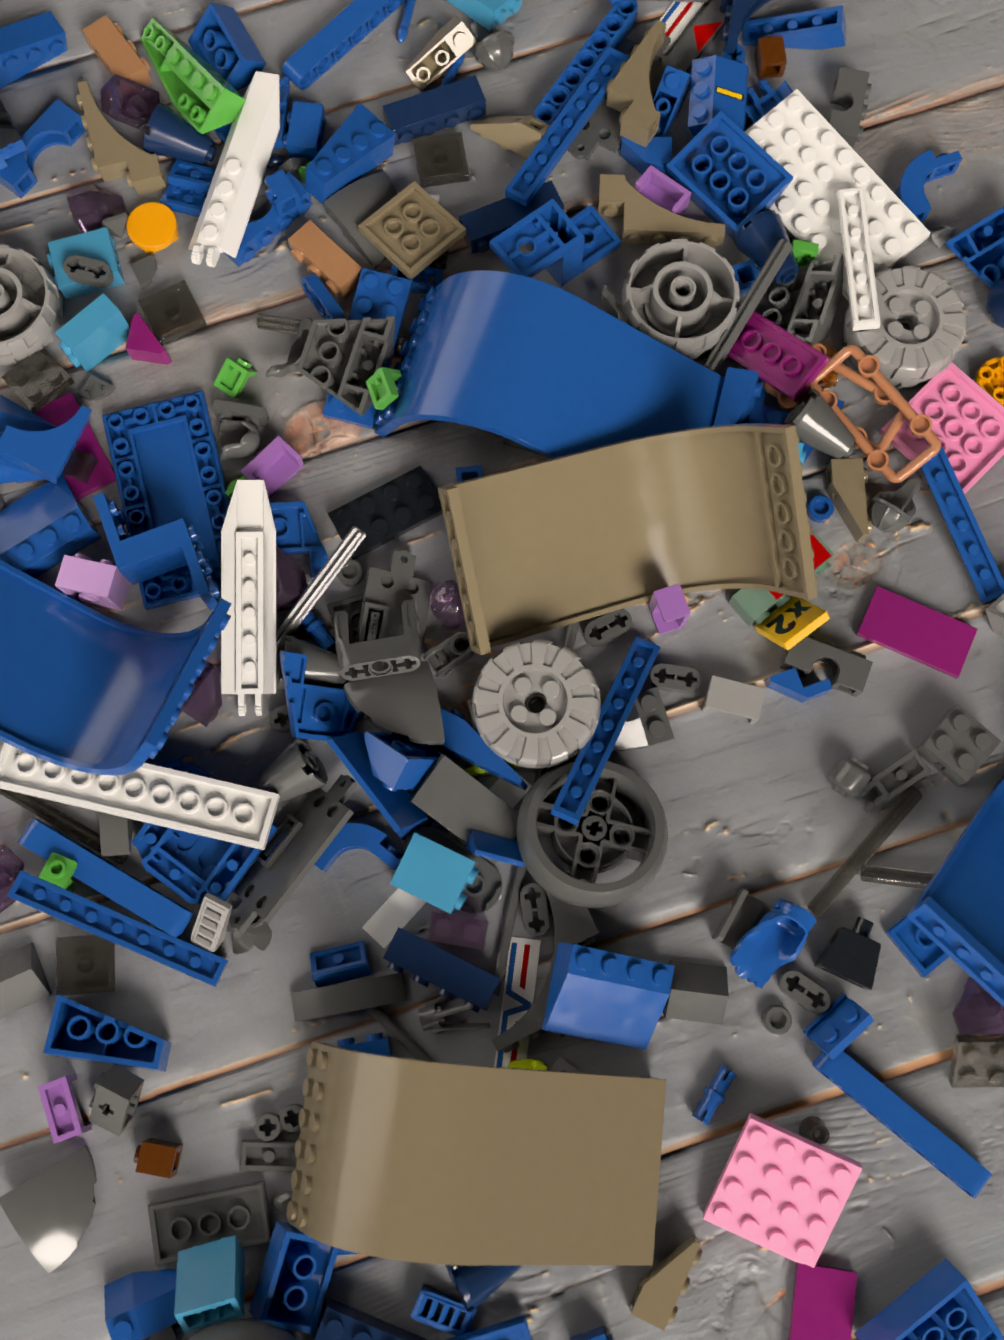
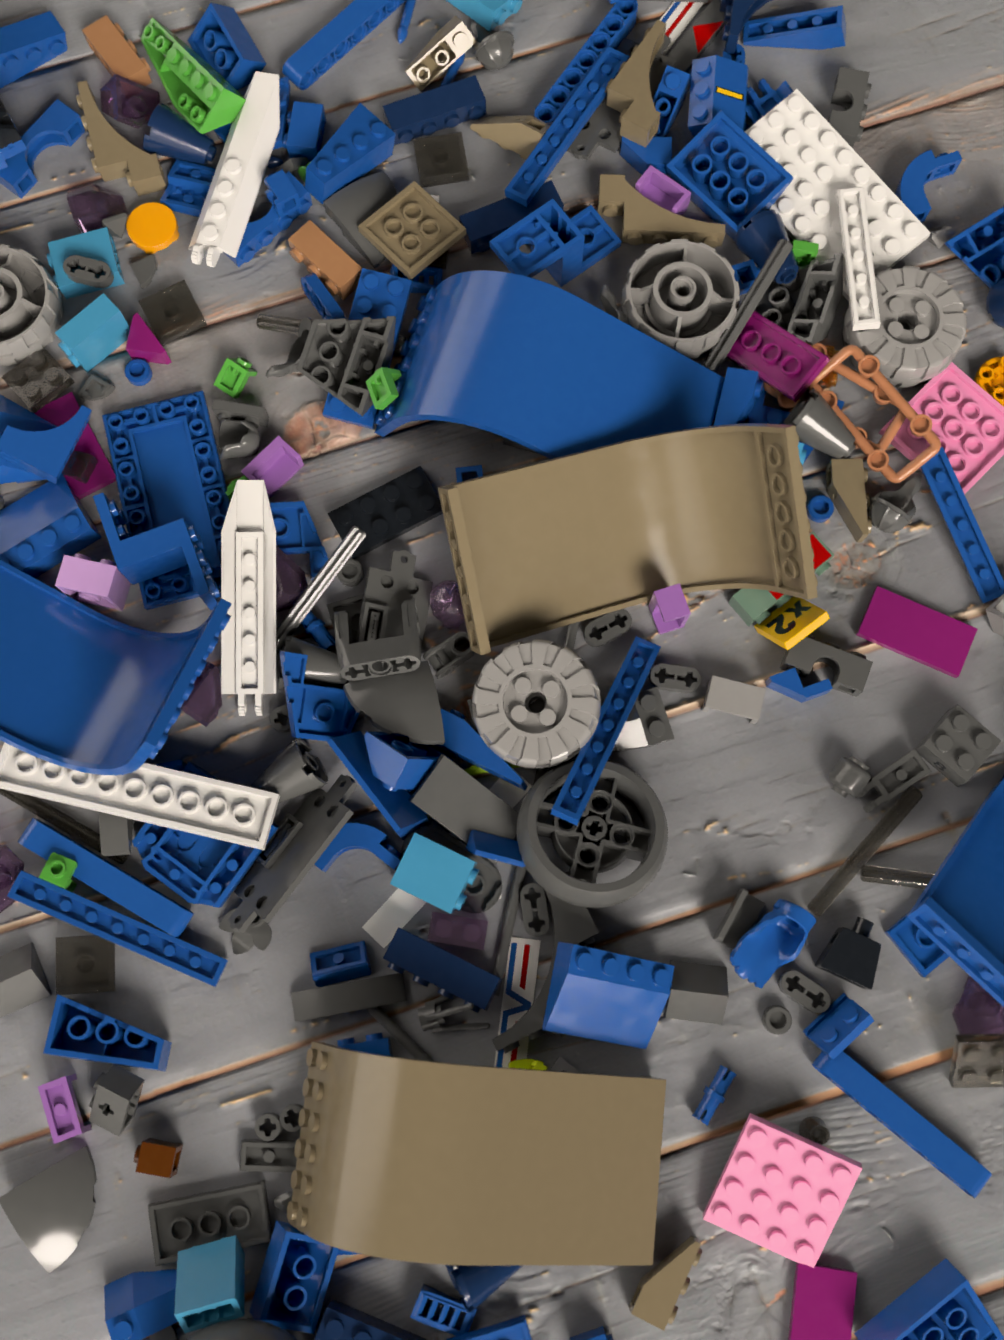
light grey slope [190,893,232,953] -> none
reddish brown brick [754,36,787,80] -> none
none -> blue tile [125,359,152,386]

